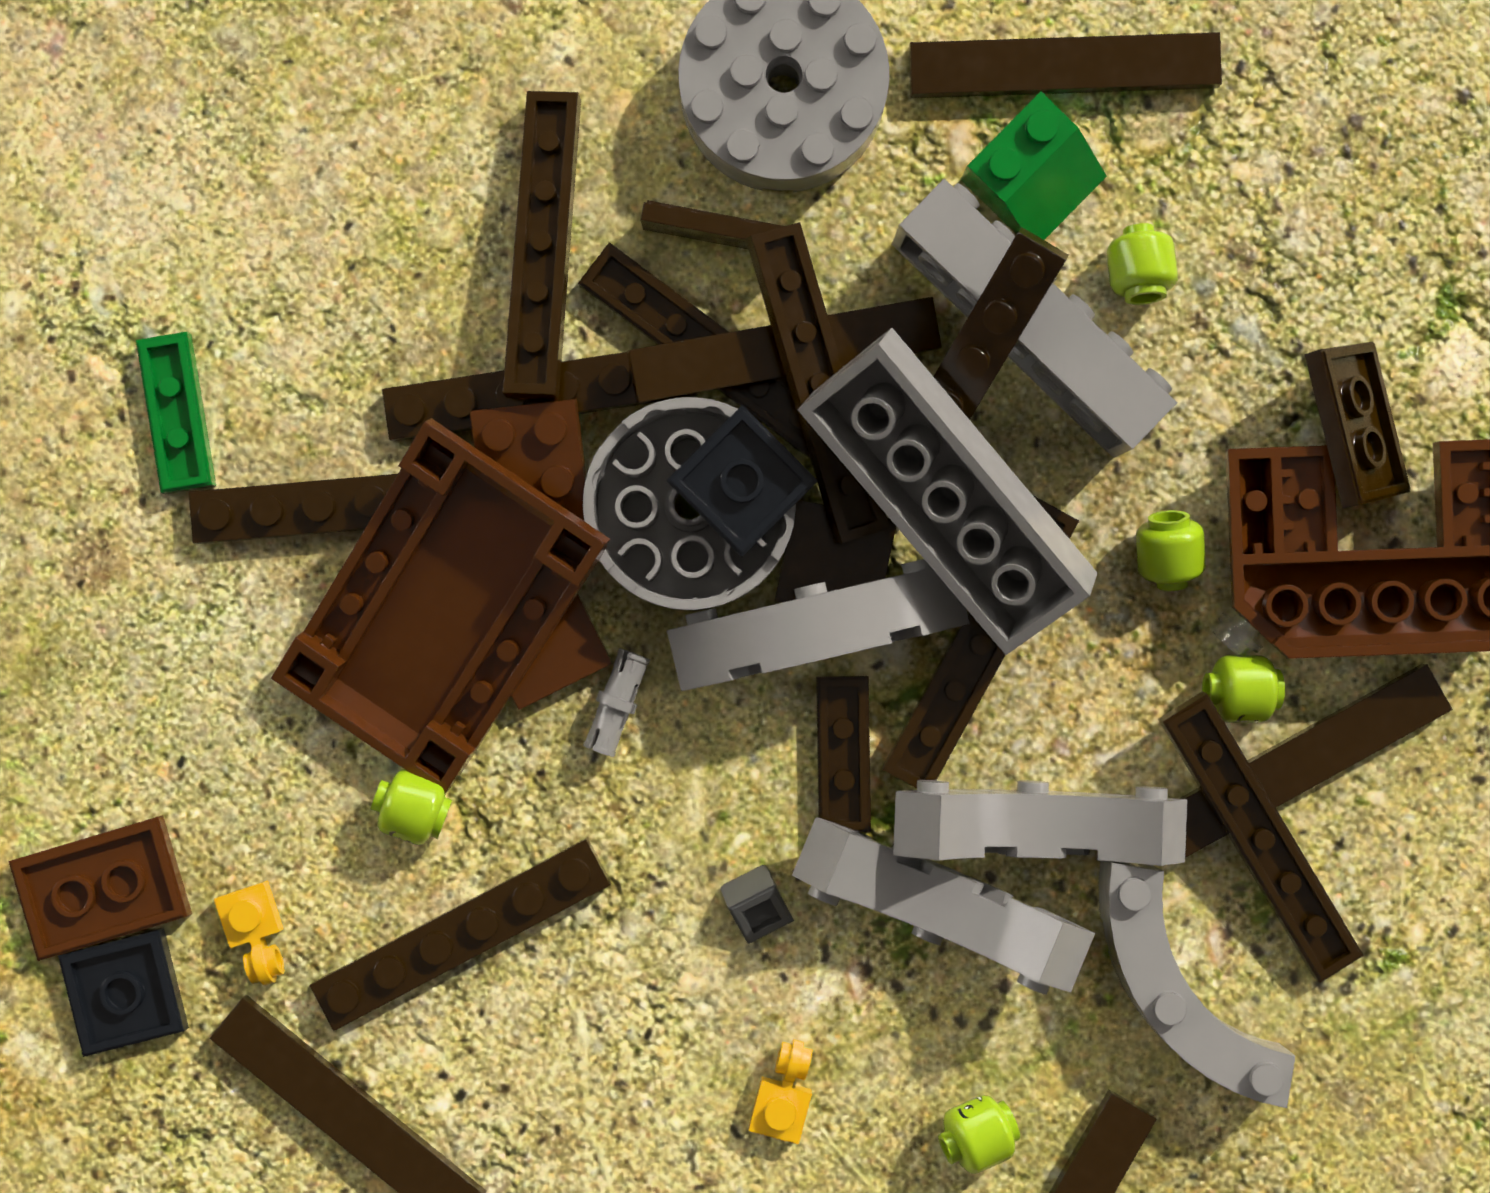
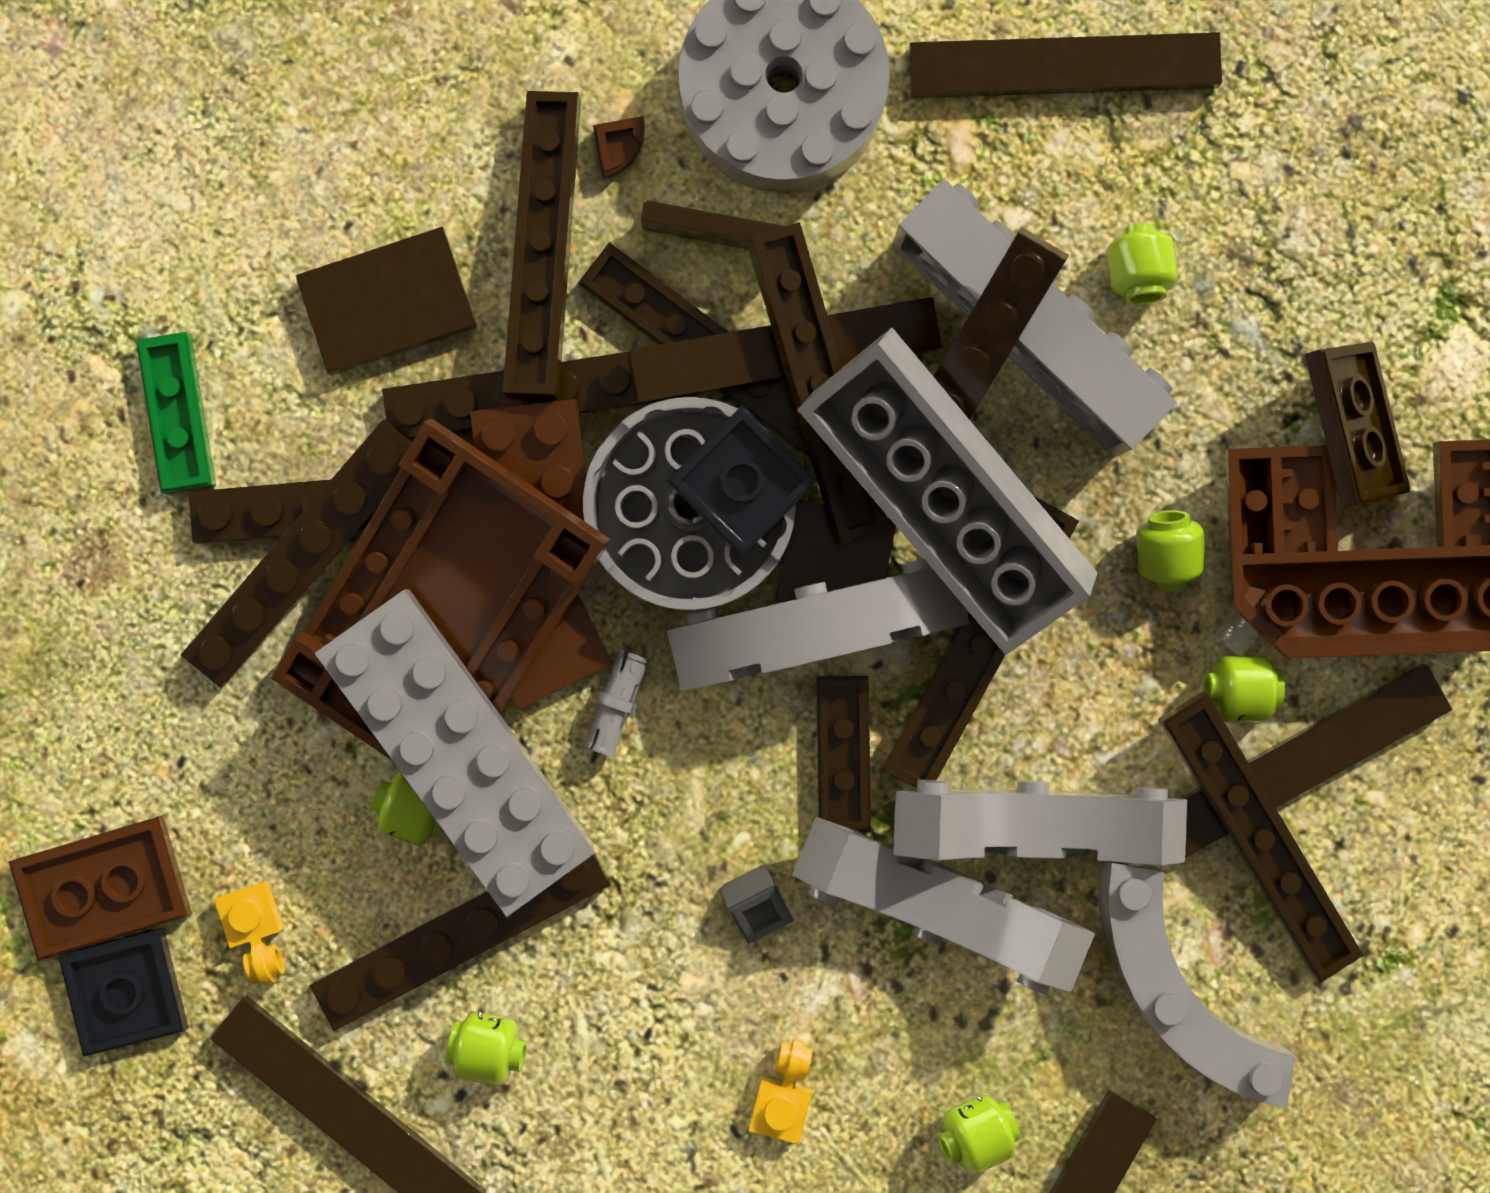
green slope [960,91,1107,240] -> none
none -> dark brown plate [180,419,412,688]
none -> dark brown tile [295,226,477,376]
none -> light grey brick [314,589,595,917]
none -> lime head [446,1012,527,1086]
none -> reddish brown tile [593,116,645,180]

